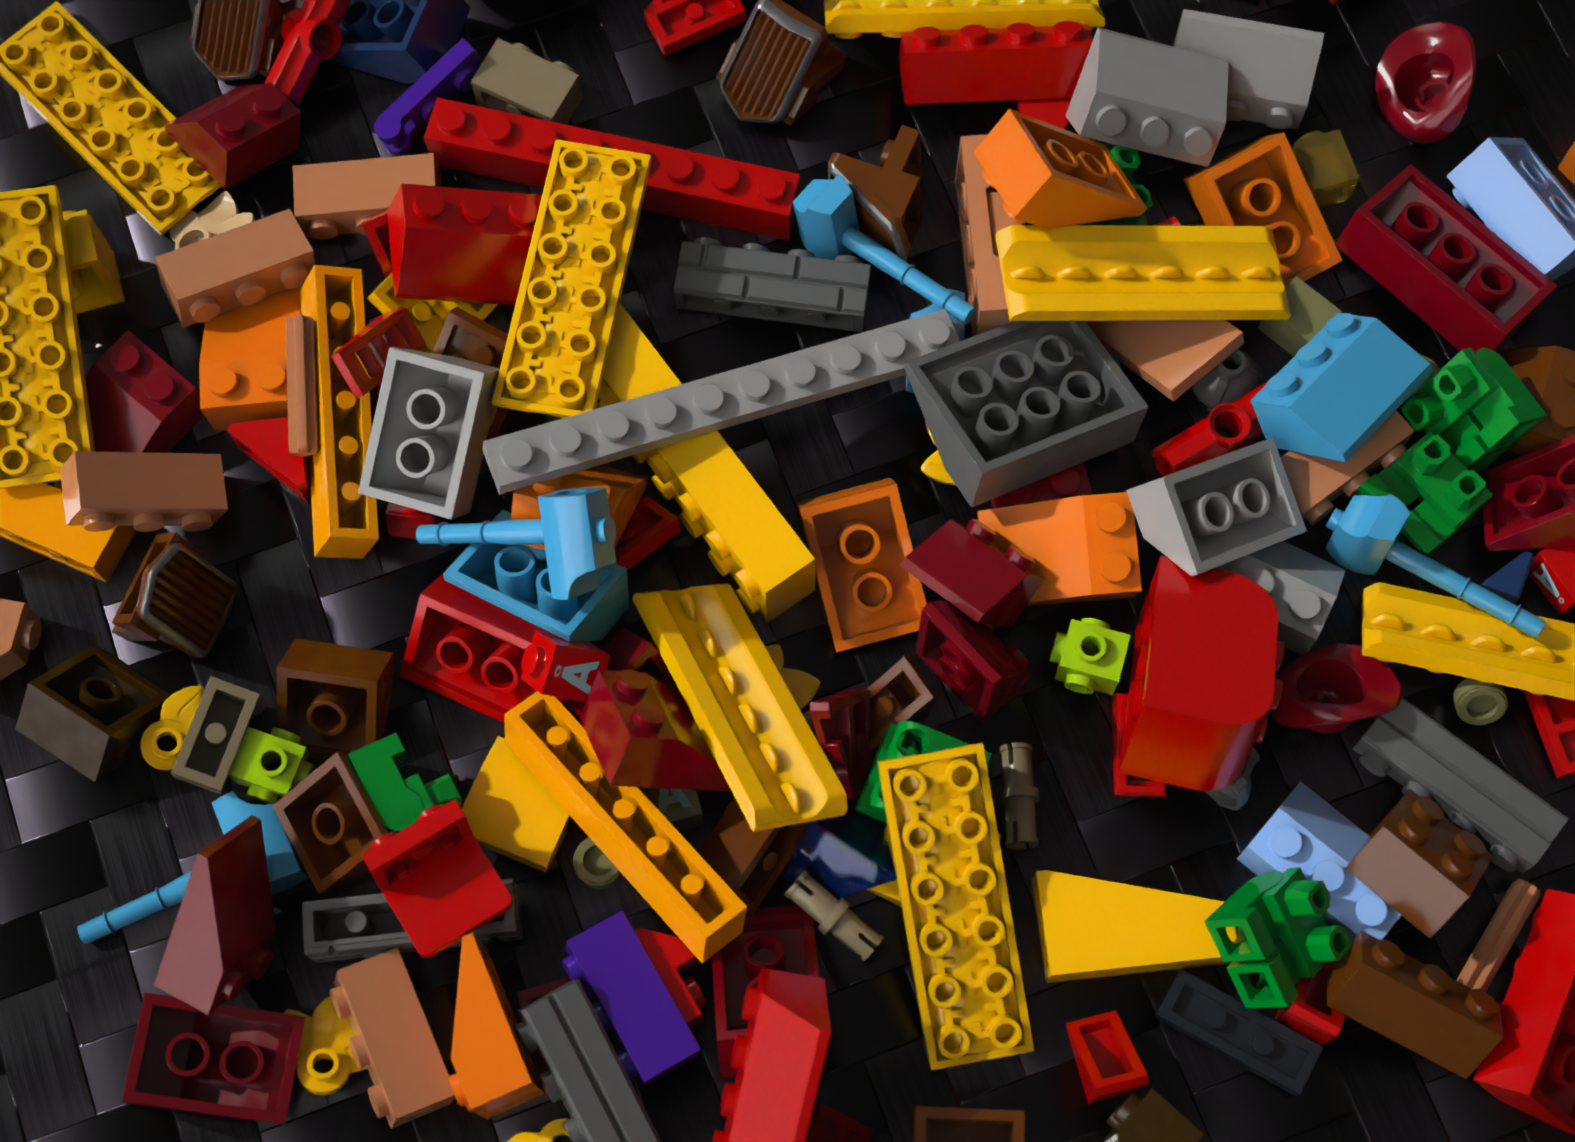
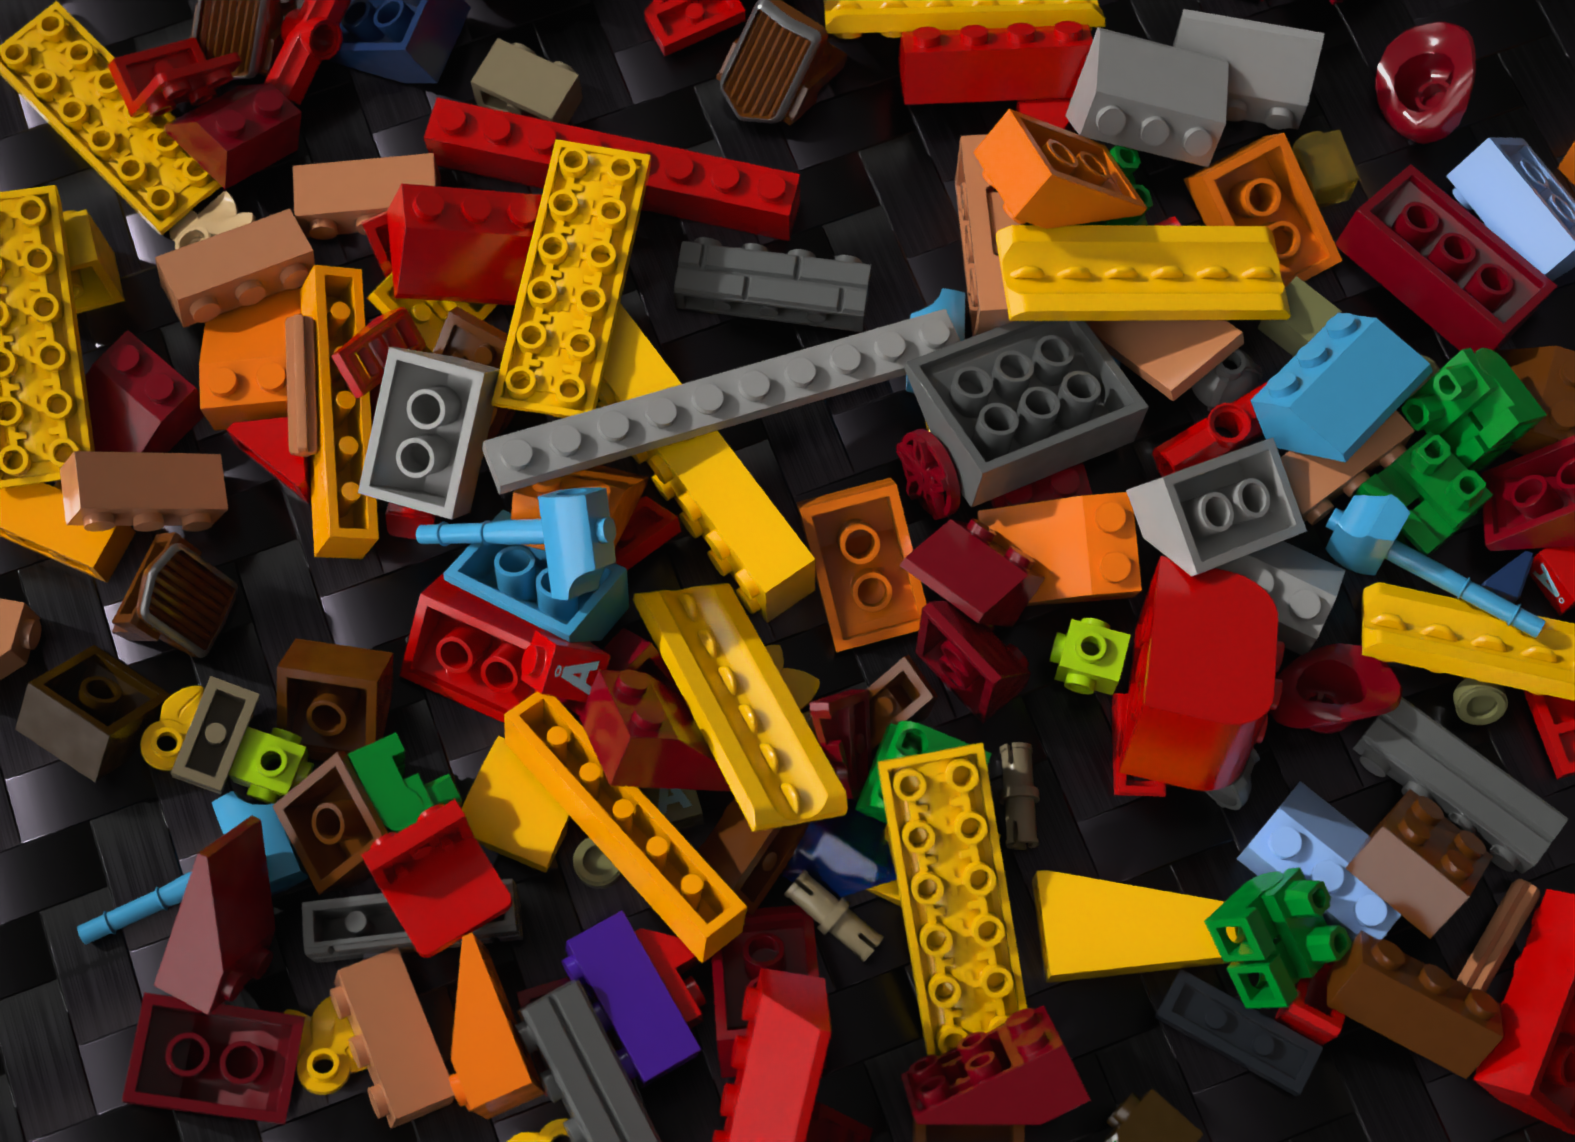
dark purple plate [374,38,482,156] -> none
dark azure piece [793,174,977,324] -> none
reddish brown piece [828,125,922,261] -> none
red slope [1066,1010,1149,1104] -> none
none -> red bracket [108,37,242,117]
none -> dark red wheel [896,429,960,520]
none -> dark red slope [901,1005,1091,1125]

